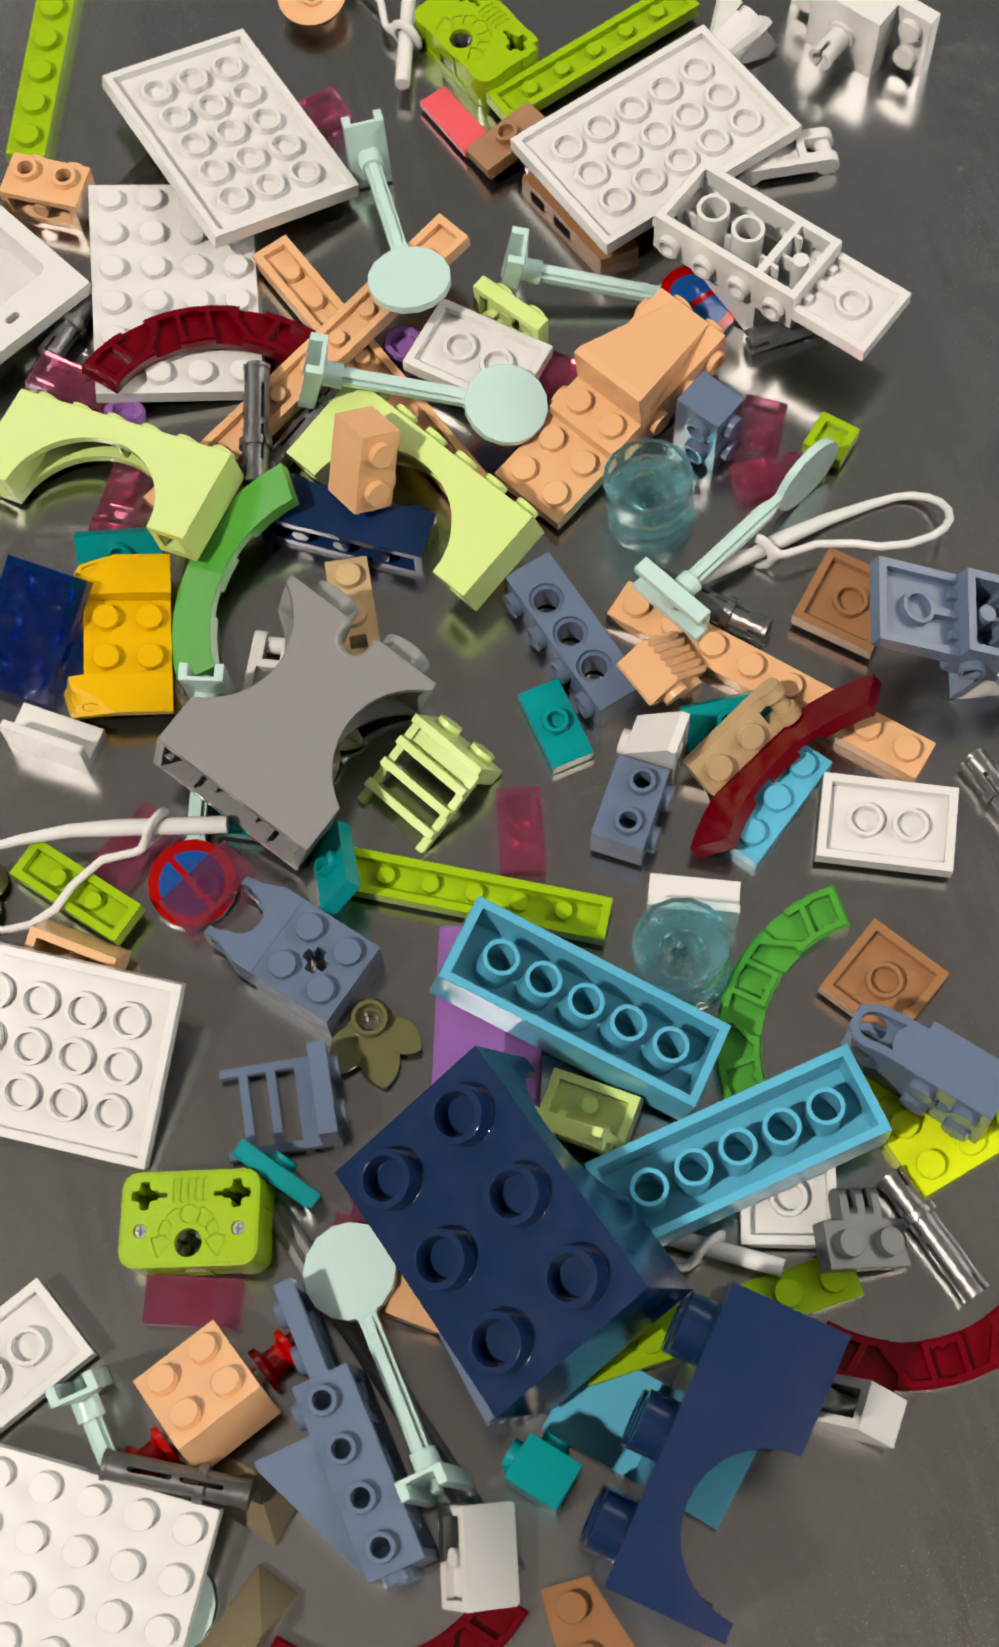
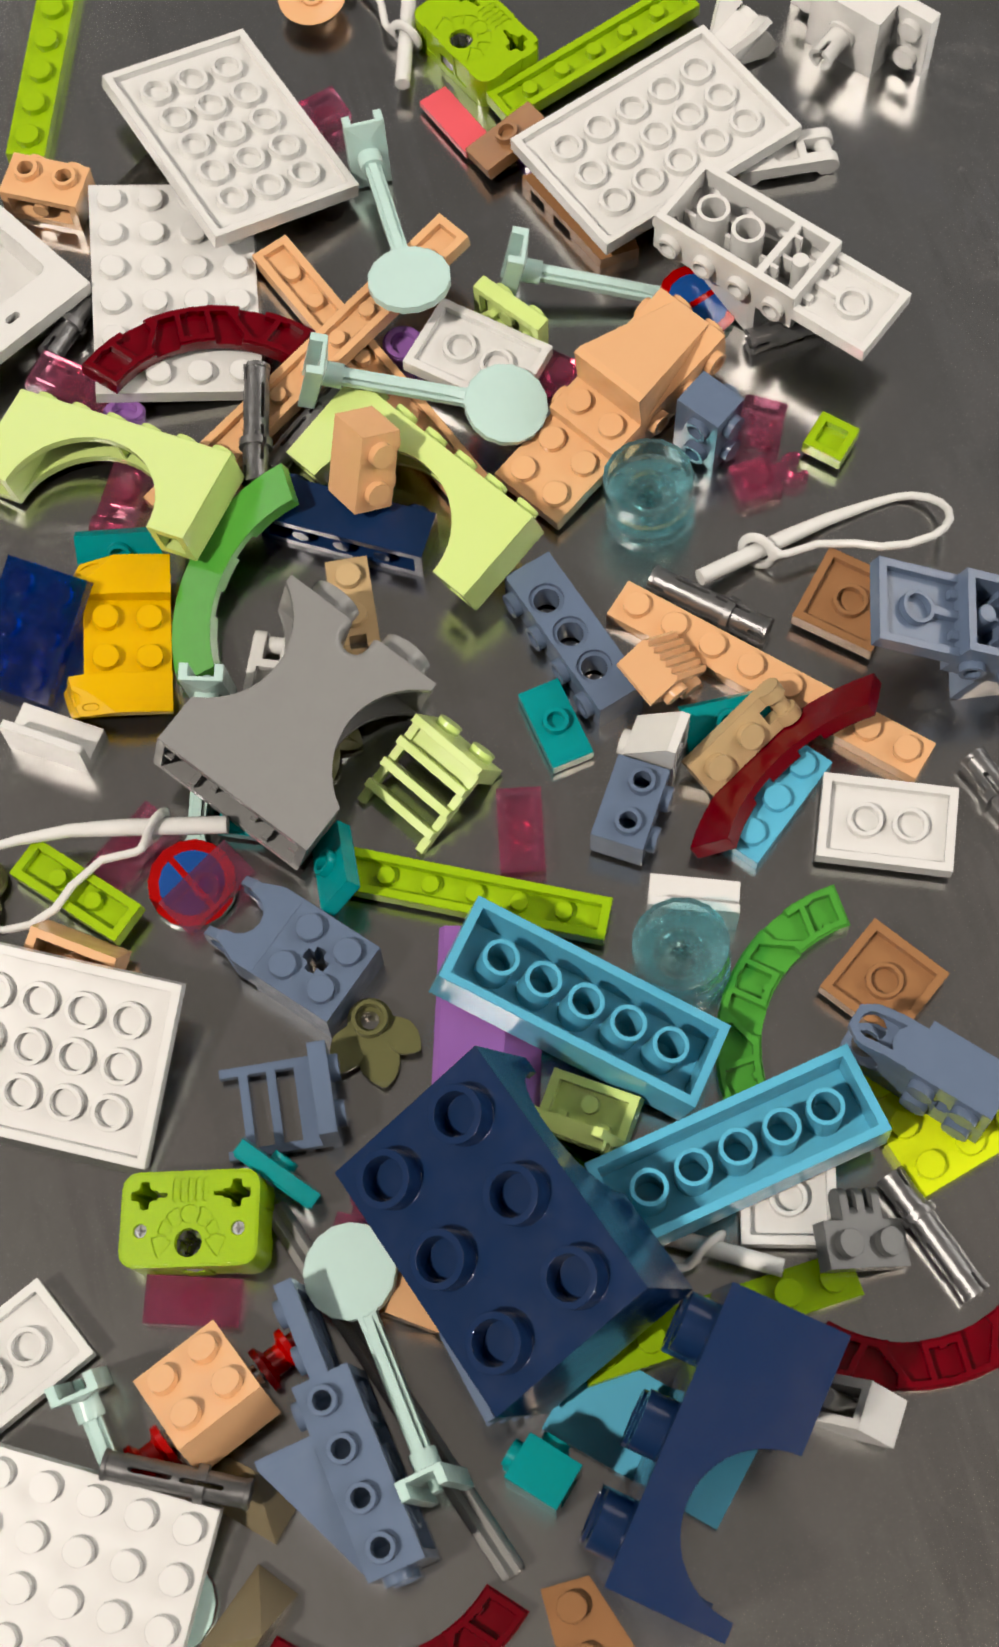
white panel [437,1501,520,1613] -> none
light aqua piece [632,437,838,643] -> none

